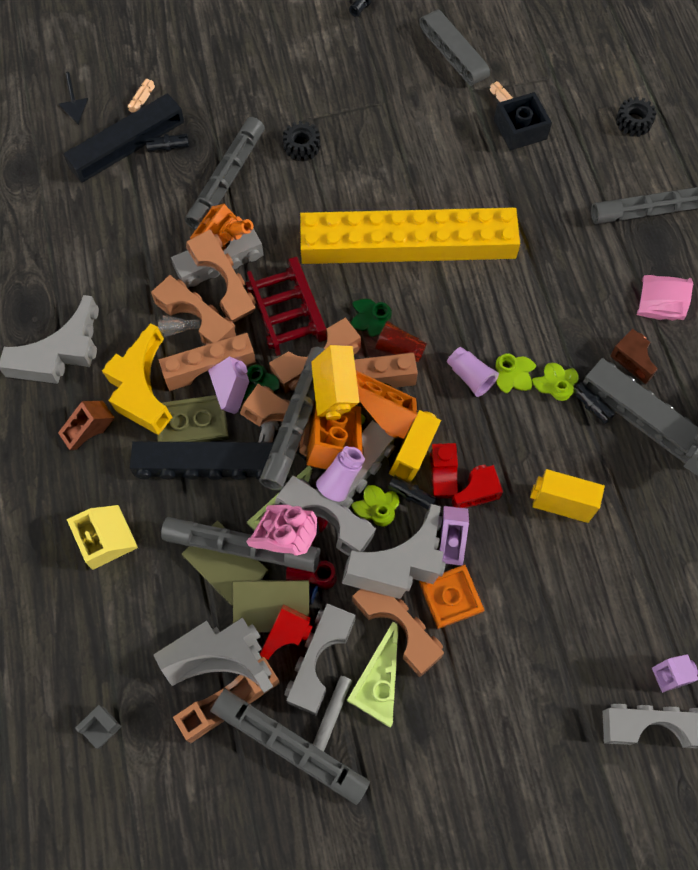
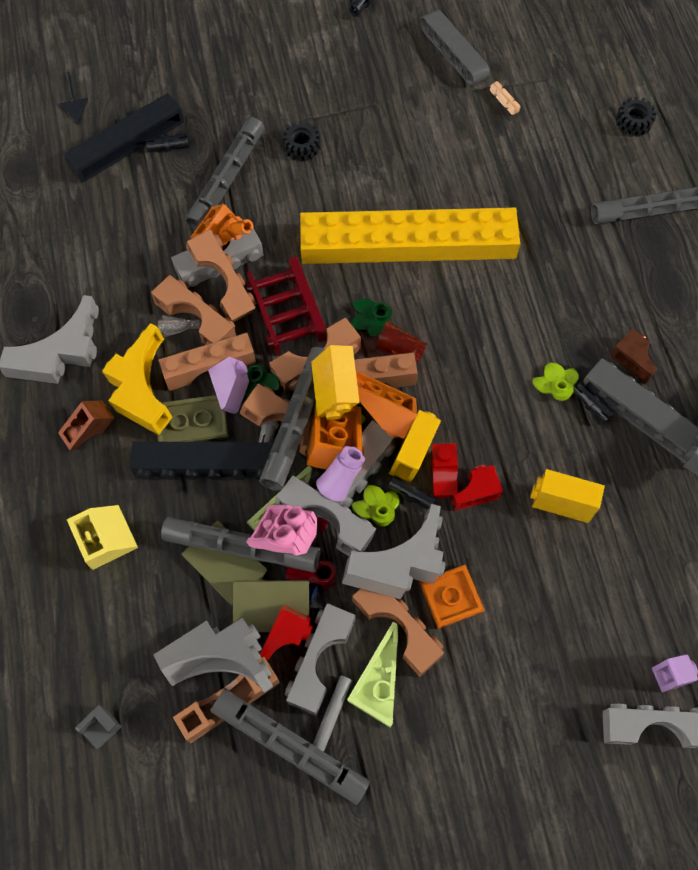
light nougat axle [128,79,155,113] -> none
lavender slope [439,506,469,565] -> none
lavender plant [447,347,499,397] -> none
black brick [494,92,552,151] -> none
lime plate [495,354,536,393] -> none
bright pink slope [637,275,693,321] -> none

